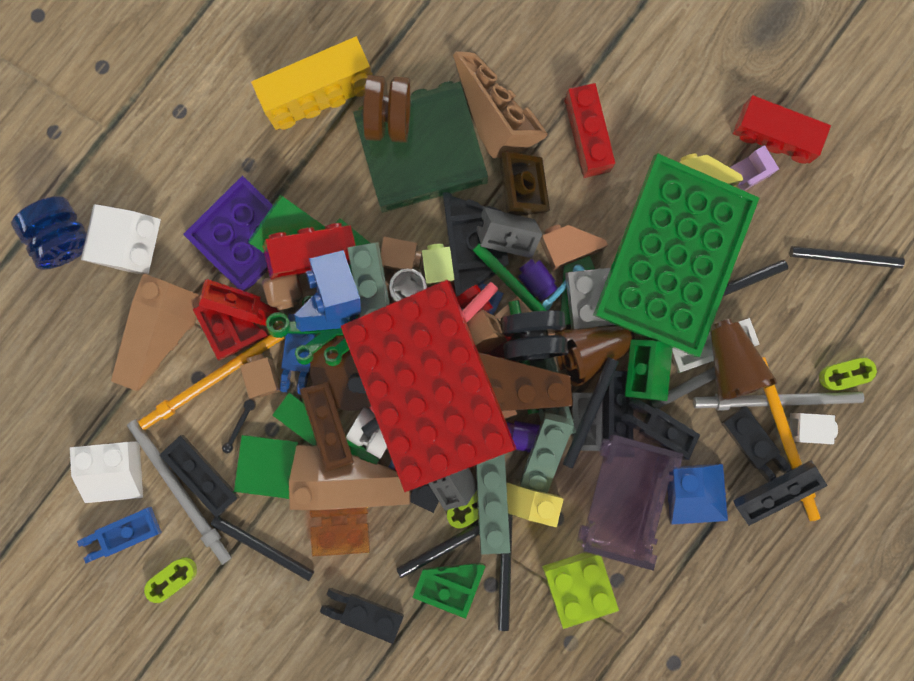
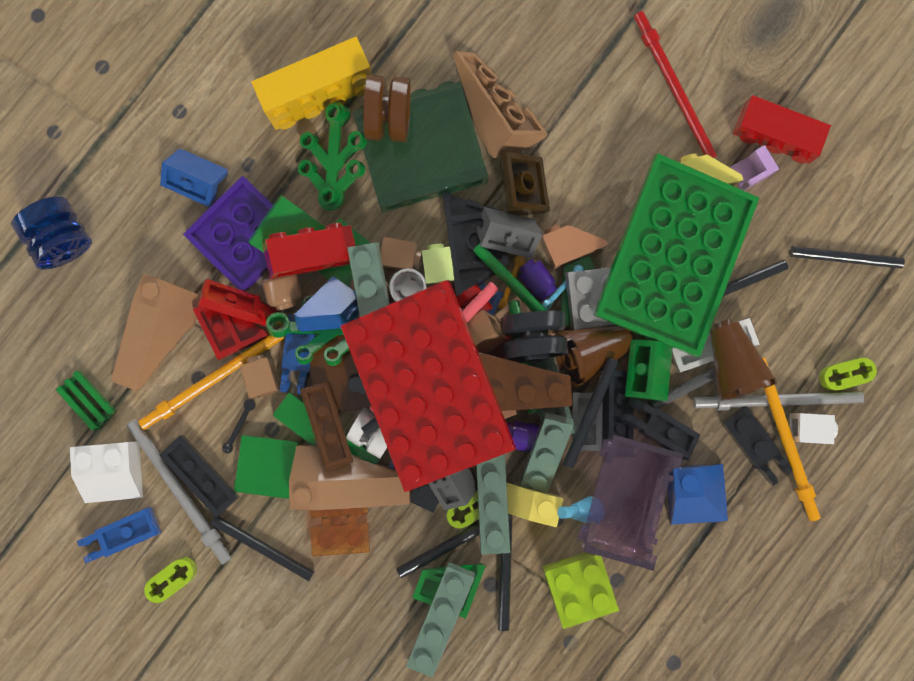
white slope [81,204,161,274] -> none
brick [306,250,361,322] -> none
black hinge [320,588,404,644] -> none
red brick [564,83,616,178] -> none
black plate [733,460,828,526] -> none
none -> green tile [55,370,117,431]
none -> blue panel [160,149,228,207]
none -> green plant [298,102,367,211]
none -> sand green plate [406,562,475,678]
none -> light orange hinge [498,255,526,310]
none -> medium azure cone [557,496,603,525]
none -> red bar [634,11,717,158]

